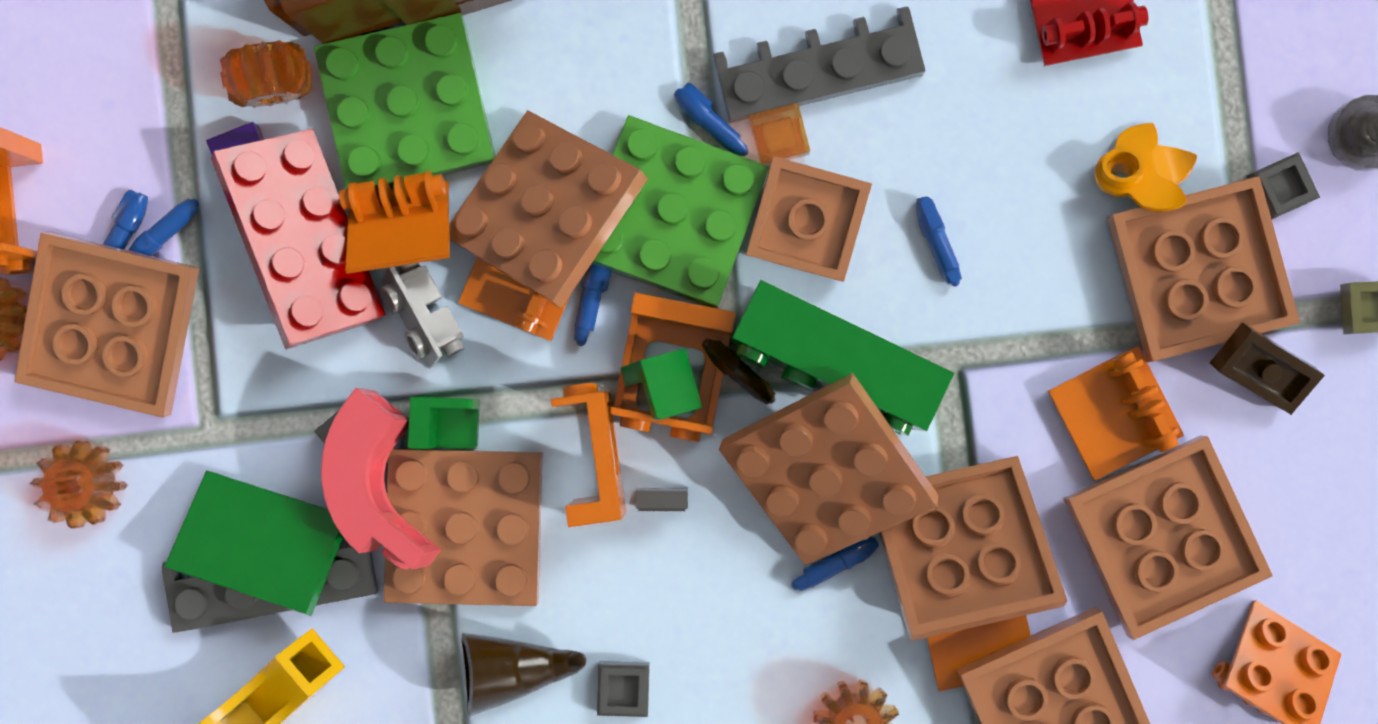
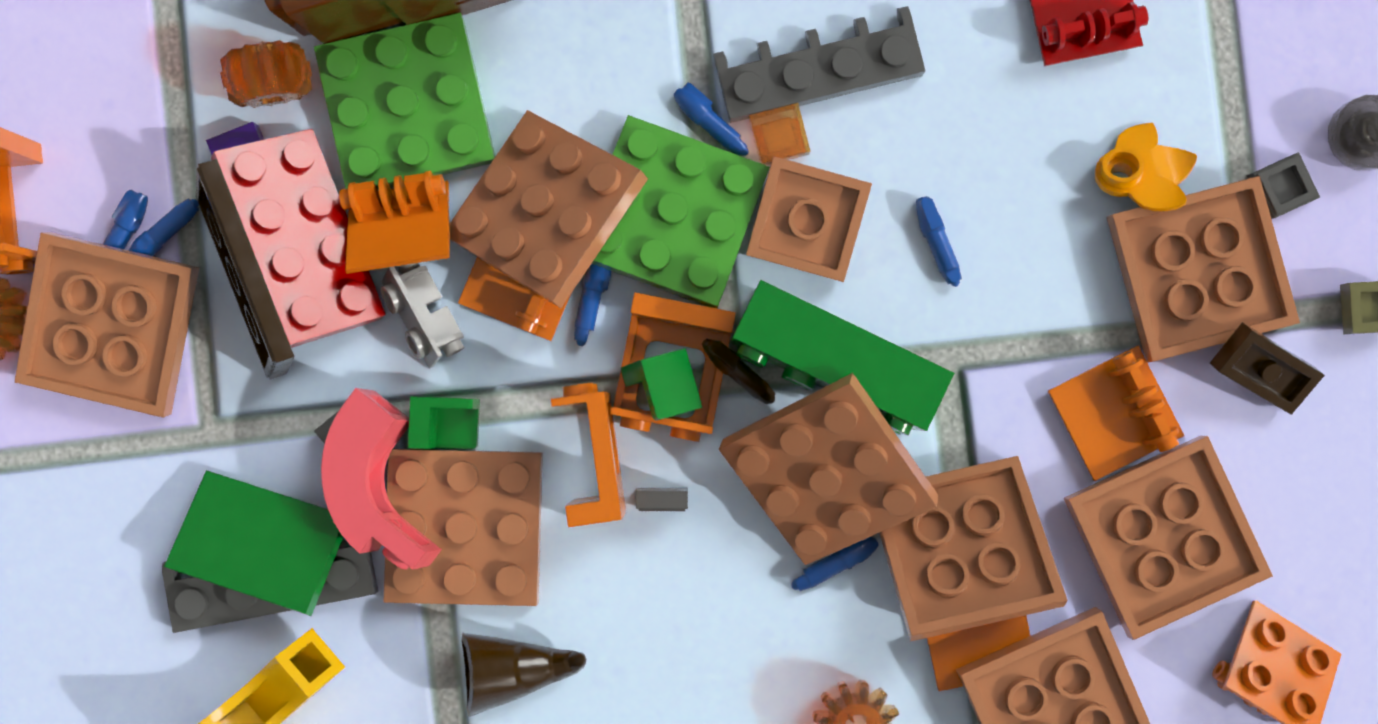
clear orange gear [29,441,128,529] -> none
dark grey tile [597,661,650,717] -> none
none -> dark brown tile [195,159,295,380]

